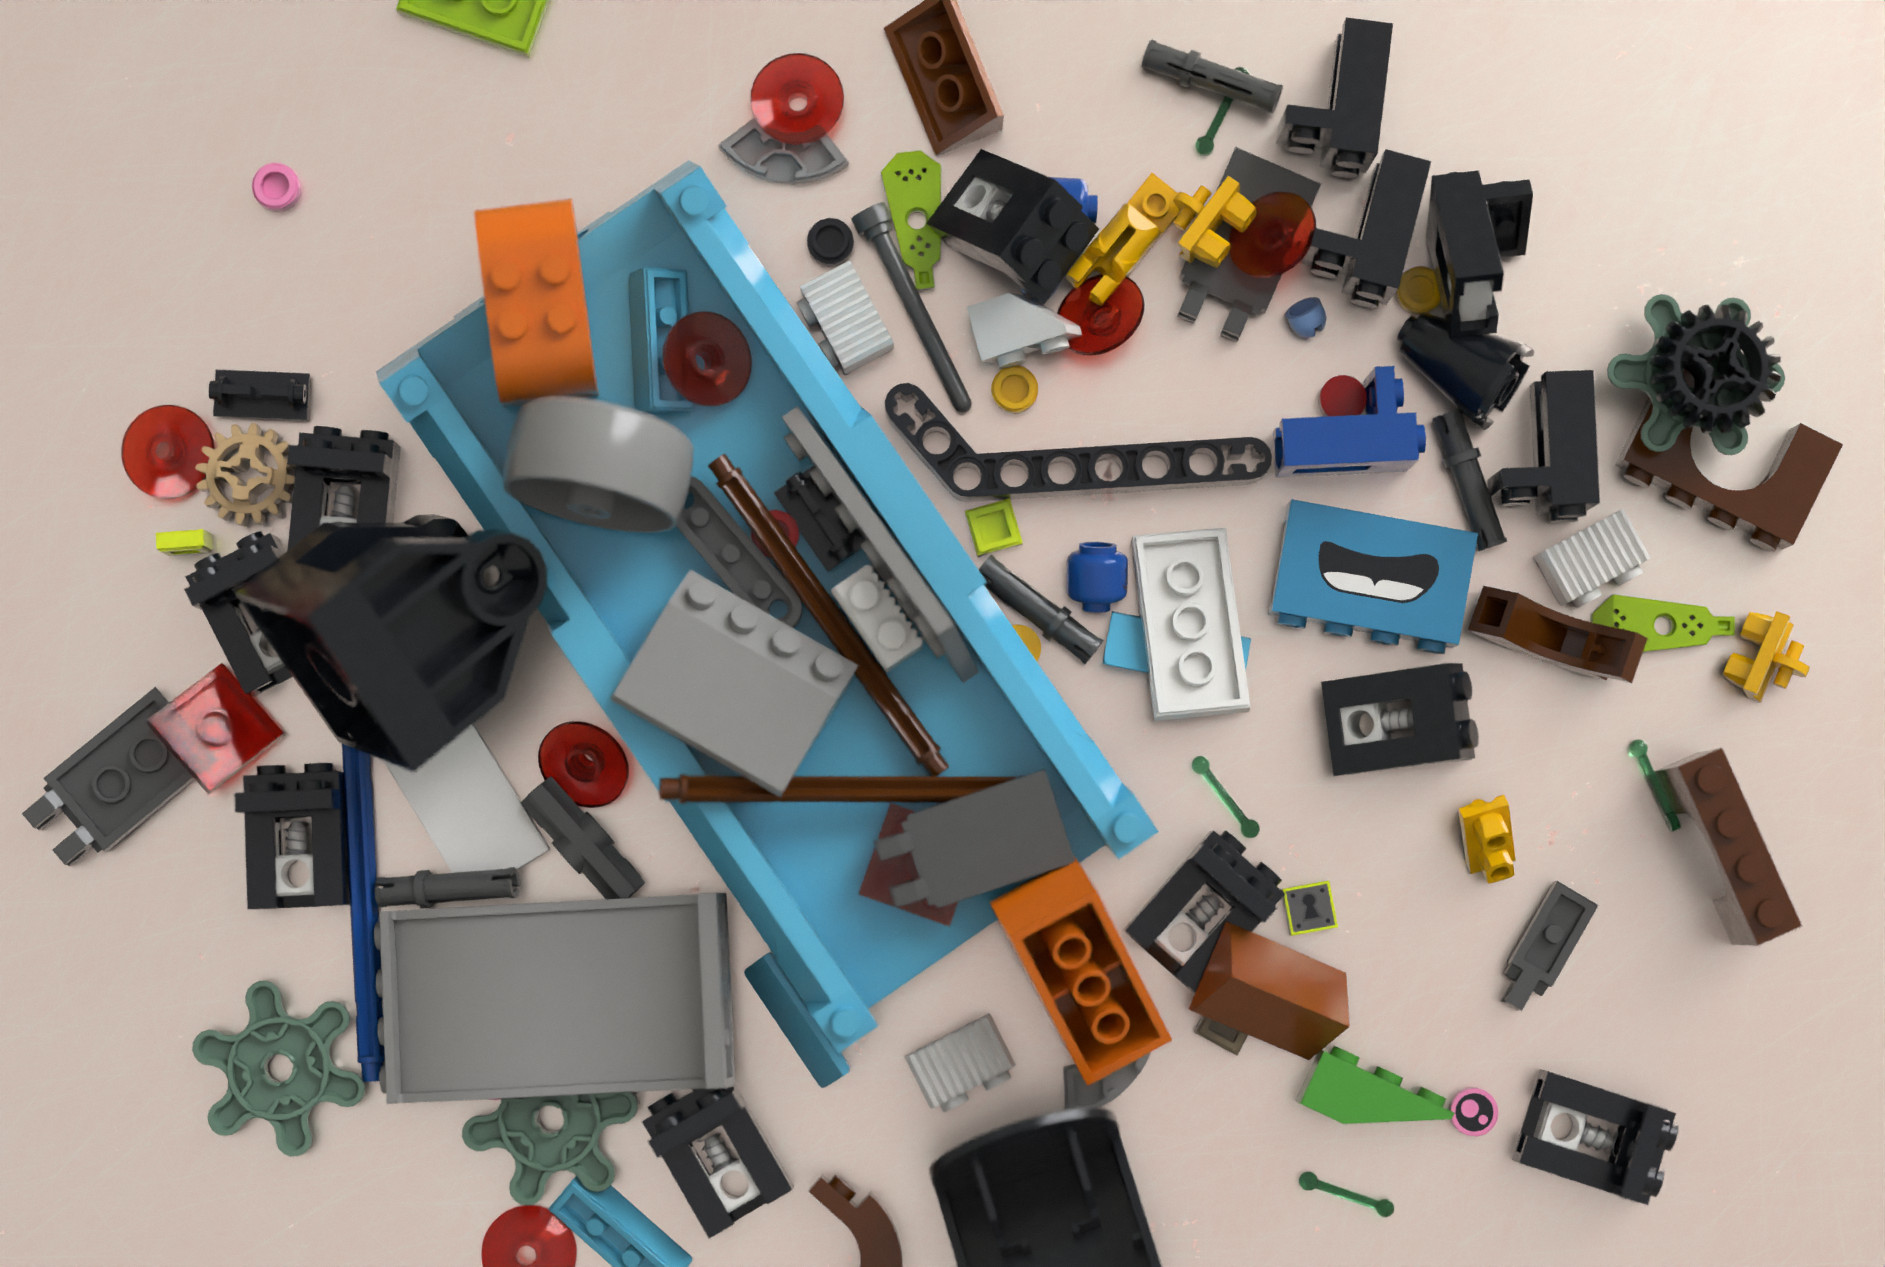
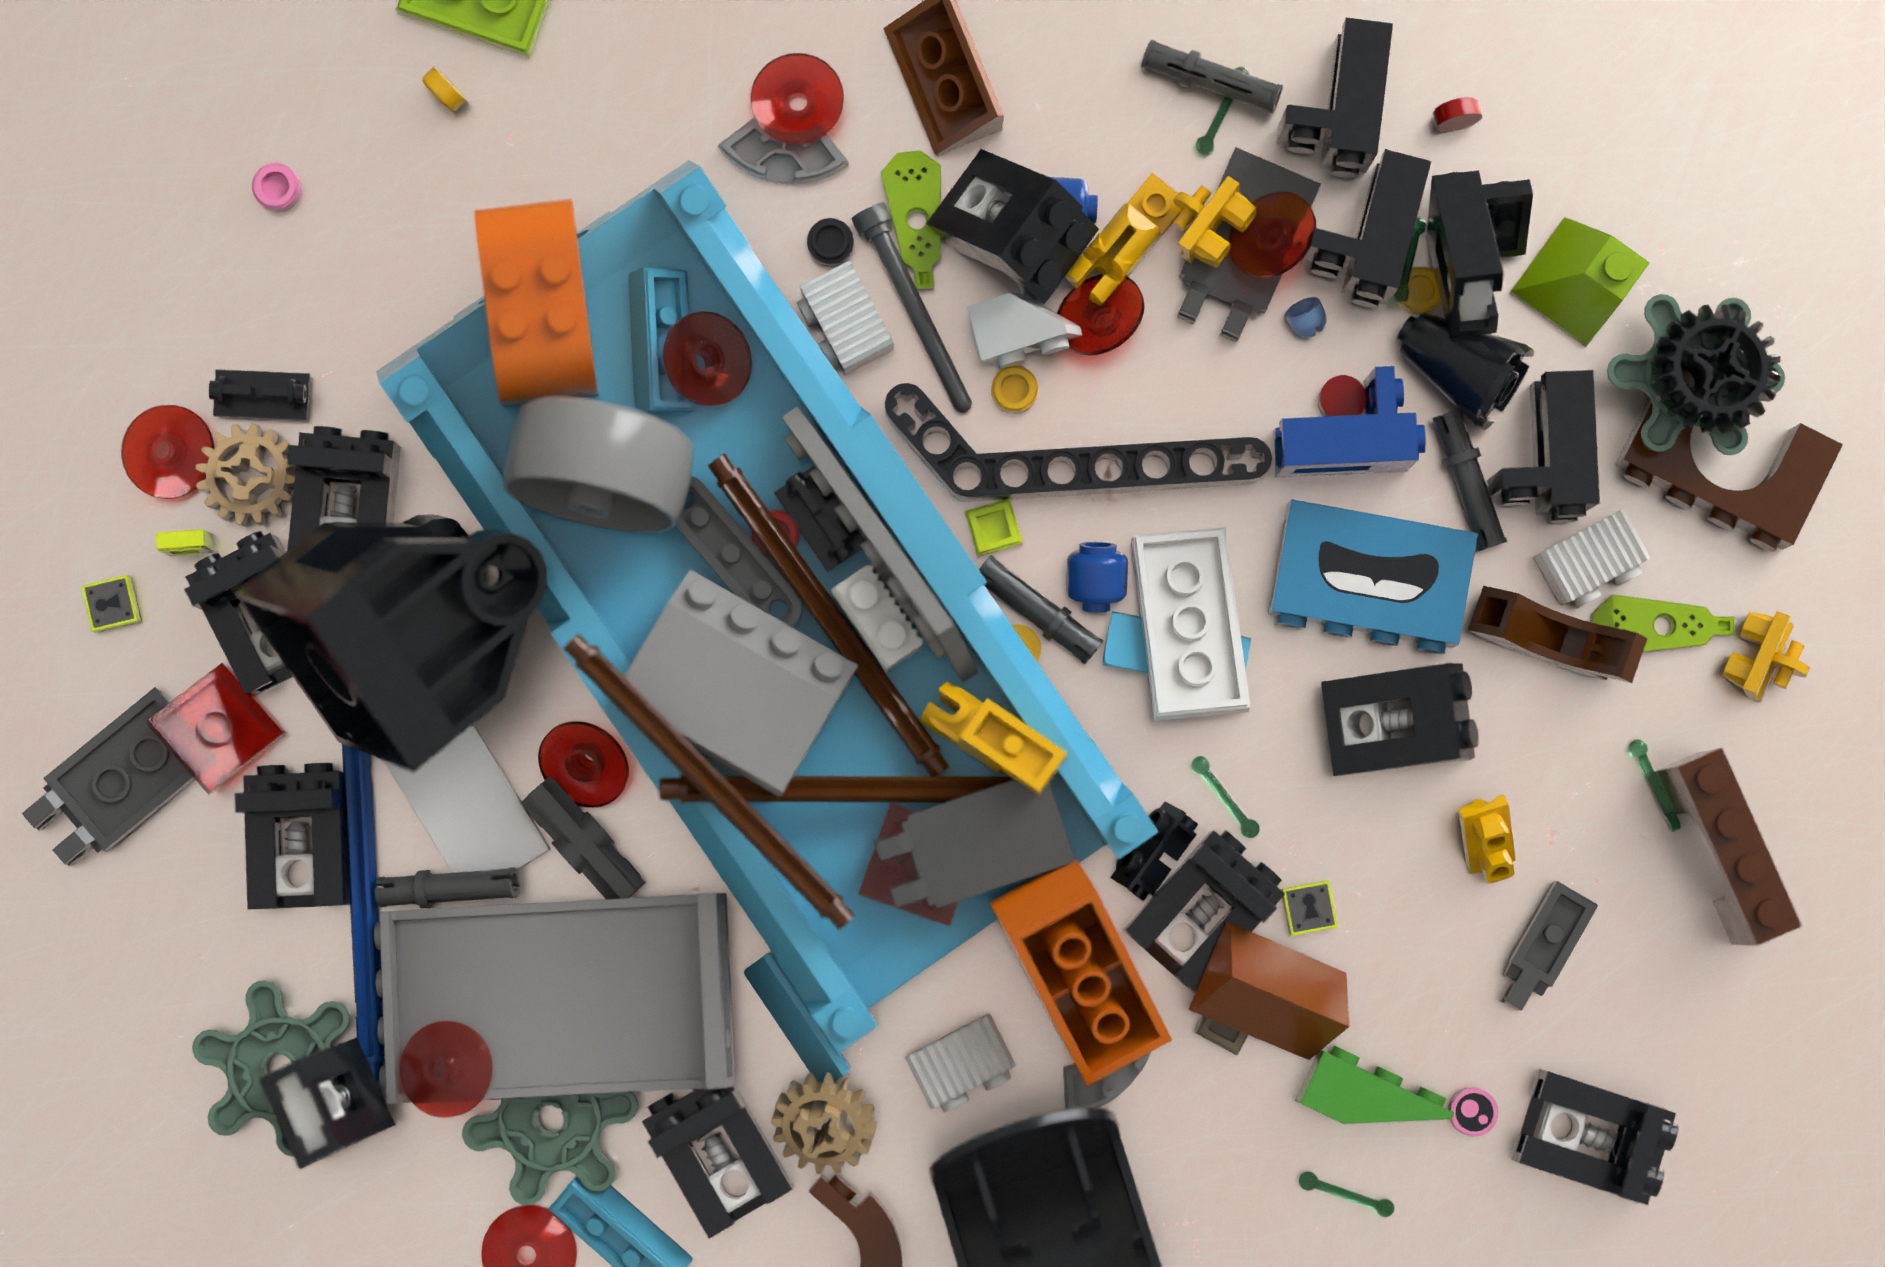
none -> tile [81,575,141,633]
none -> black brick [259,1037,396,1169]
none -> clear red dish [400,1021,493,1118]
none -> yellow tile [422,66,467,111]
none -> reddish brown piece [563,633,854,930]
none -> tan gear [771,1072,877,1174]
none -> yellow plate [920,682,1067,796]
none -> black hinge [1110,801,1198,901]
none -> clear green hinge [1394,217,1426,302]
none -> tile [1433,97,1482,132]
none -> lime slope [1510,217,1650,347]

